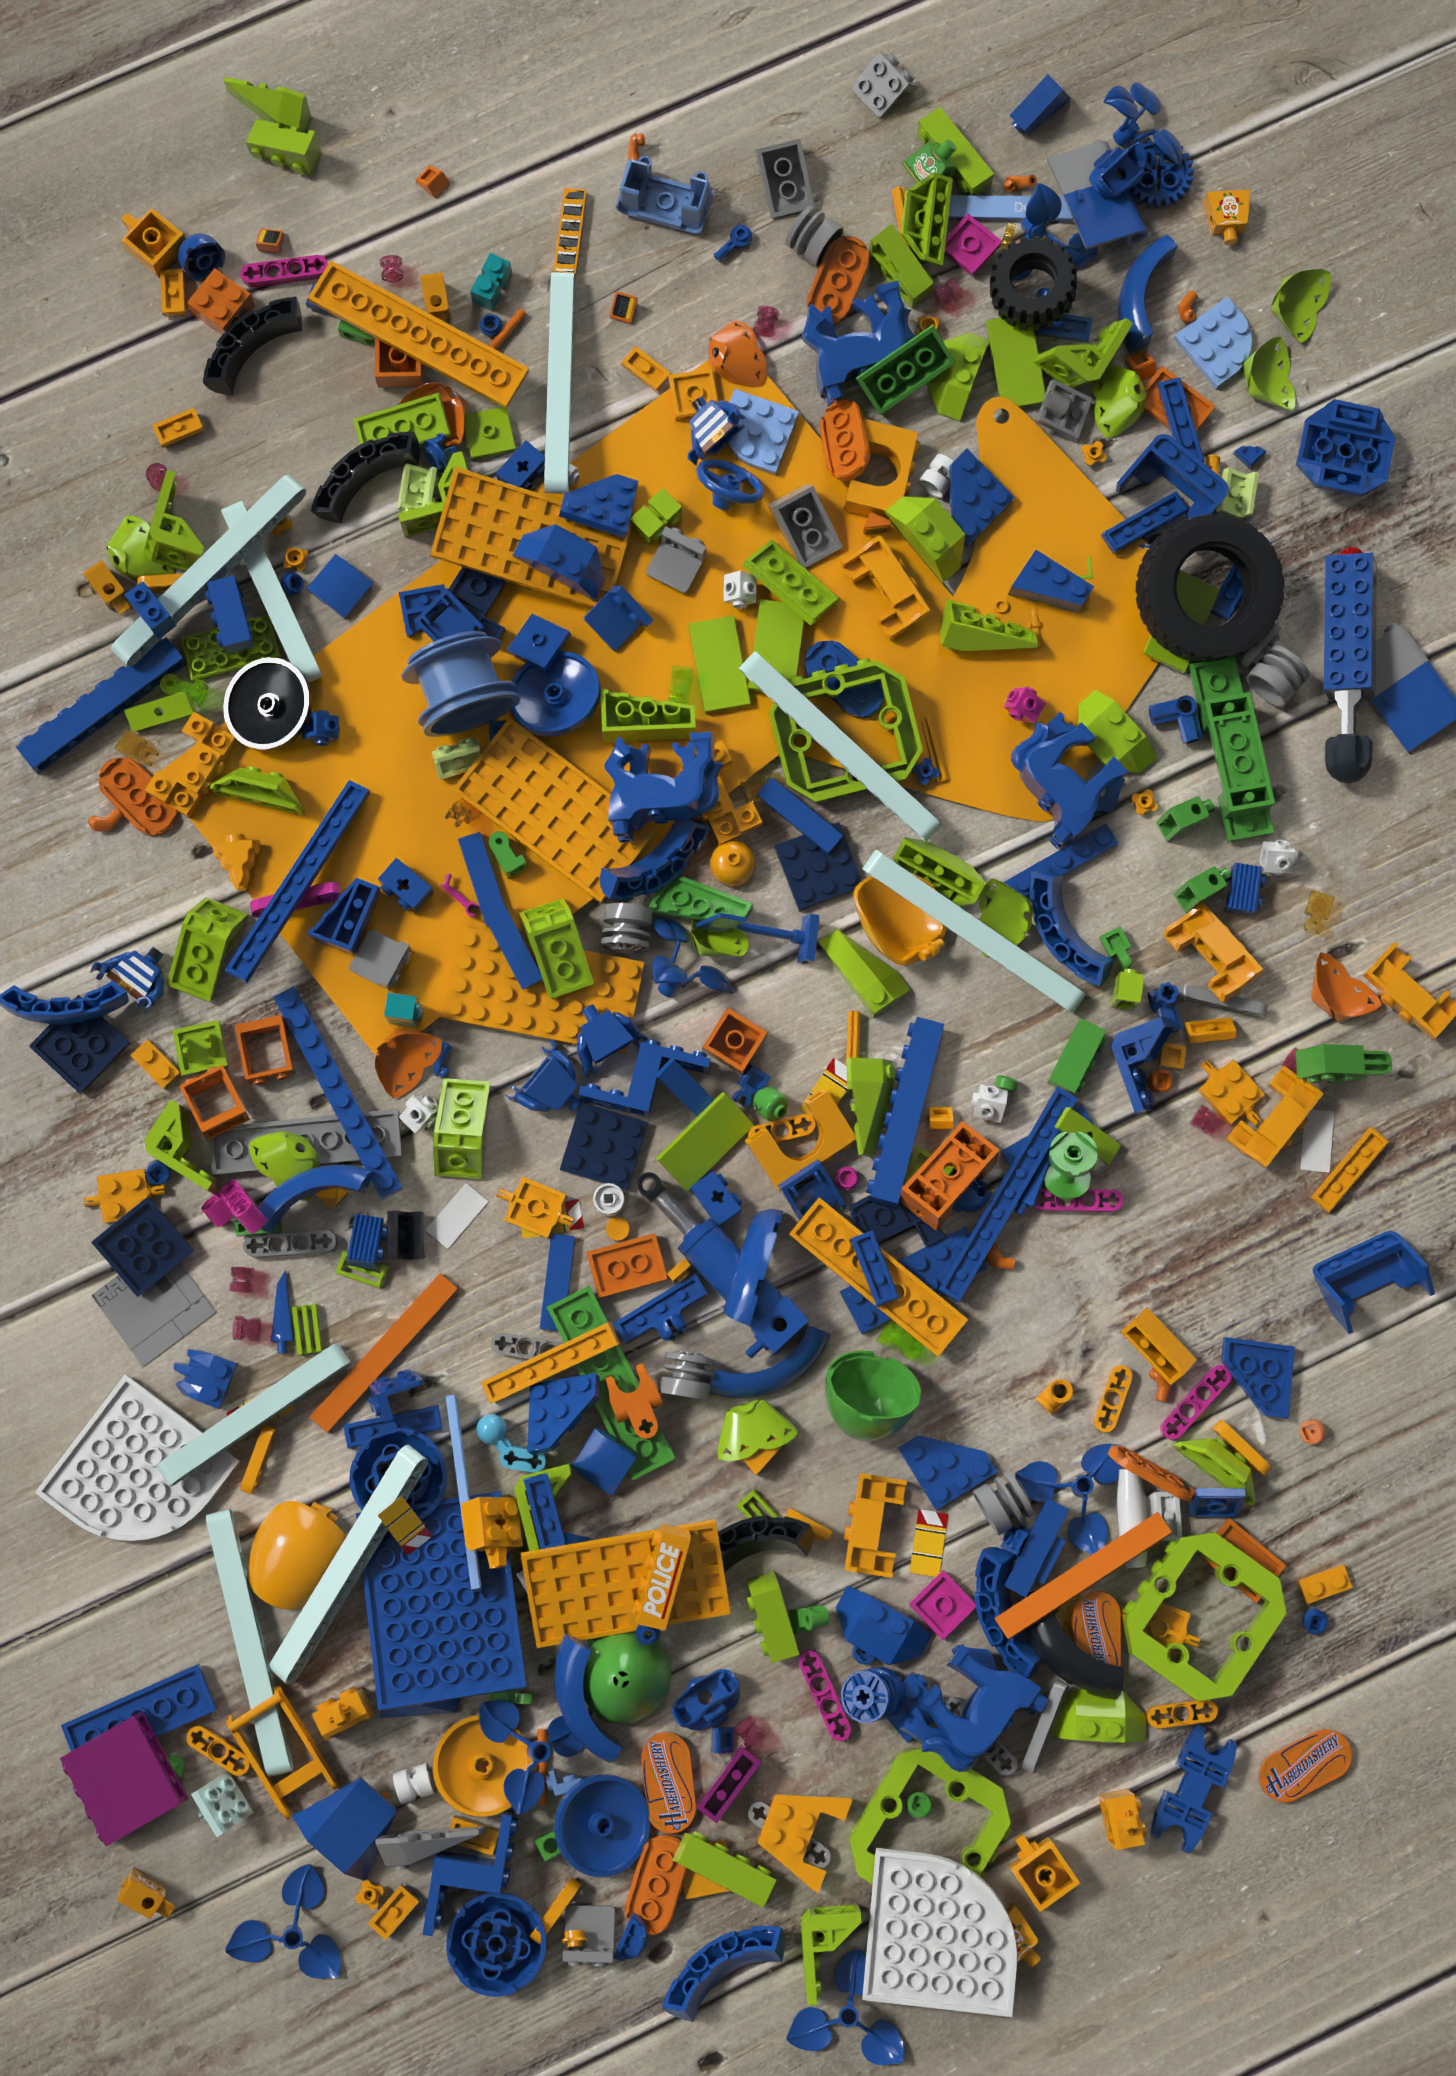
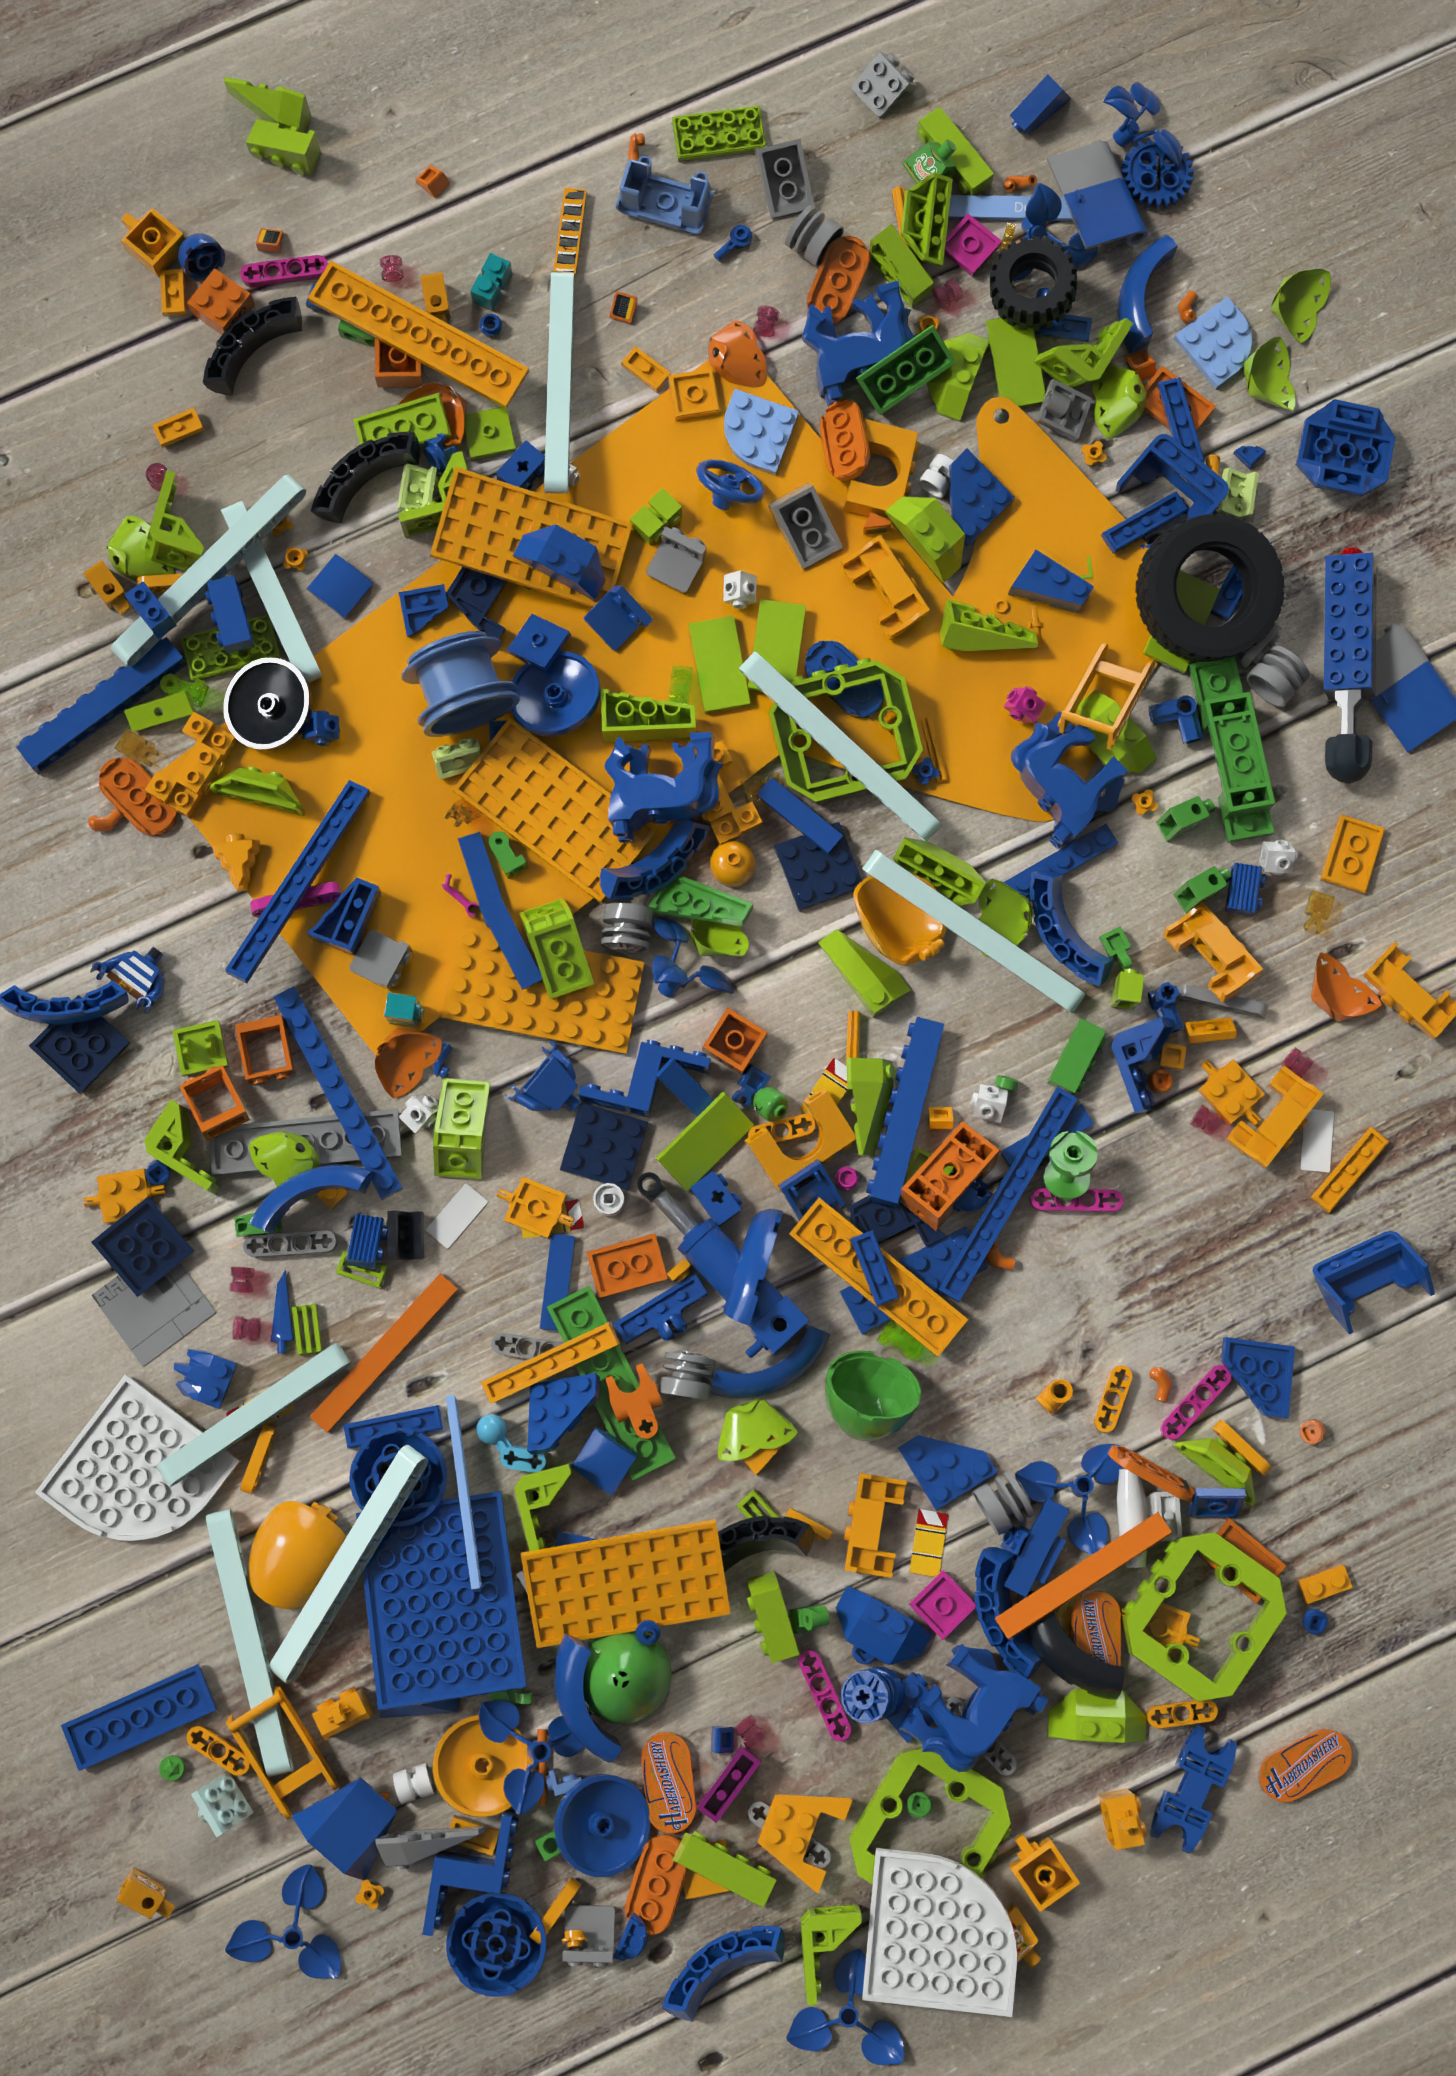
magenta panel [60,1711,189,1847] -> none
light orange plate [130,1039,181,1090] -> none
lime bracket [166,897,249,1002] -> none
dark pink beam [201,1180,267,1234] -> none
blue plate [281,572,304,595] -> none
blue bracket [368,1369,423,1422] -> none
light orange plate [368,1884,420,1940] -> none
blue brick [378,858,434,913] -> none
yellow sticker [378,1496,432,1555] -> none
blue container [414,588,486,641] -> none
light orange hinge [461,1497,523,1569] -> none
orange bar [488,309,527,350] -> none
blue plate [524,1473,566,1549] -> none
blue plate [559,474,638,538] -> none
blue torso [577,1004,649,1078] -> none
light orange tile [606,1217,630,1241] -> none
light orange brick [633,1524,691,1631] -> none
blue piece [672,1669,740,1730] -> none
torso [687,397,746,466] -> none
blue piece [696,913,820,964] -> none
lime tile [742,539,840,626] -> none
blue bar [1014,1147,1050,1216] -> none
light grey beam [1022,1679,1069,1773] -> none
lime tile [1055,1107,1121,1165] -> none
blue piece [1089,143,1148,198] -> none
light orange brick [1121,1307,1197,1385] -> none
light orange torso [1203,189,1250,245] -> none
bright green brick [1296,1044,1392,1084] -> none
none -> lime tile [672,105,766,162]
none -> light orange piece [1058,643,1156,750]
none -> light orange tile [1320,814,1385,895]

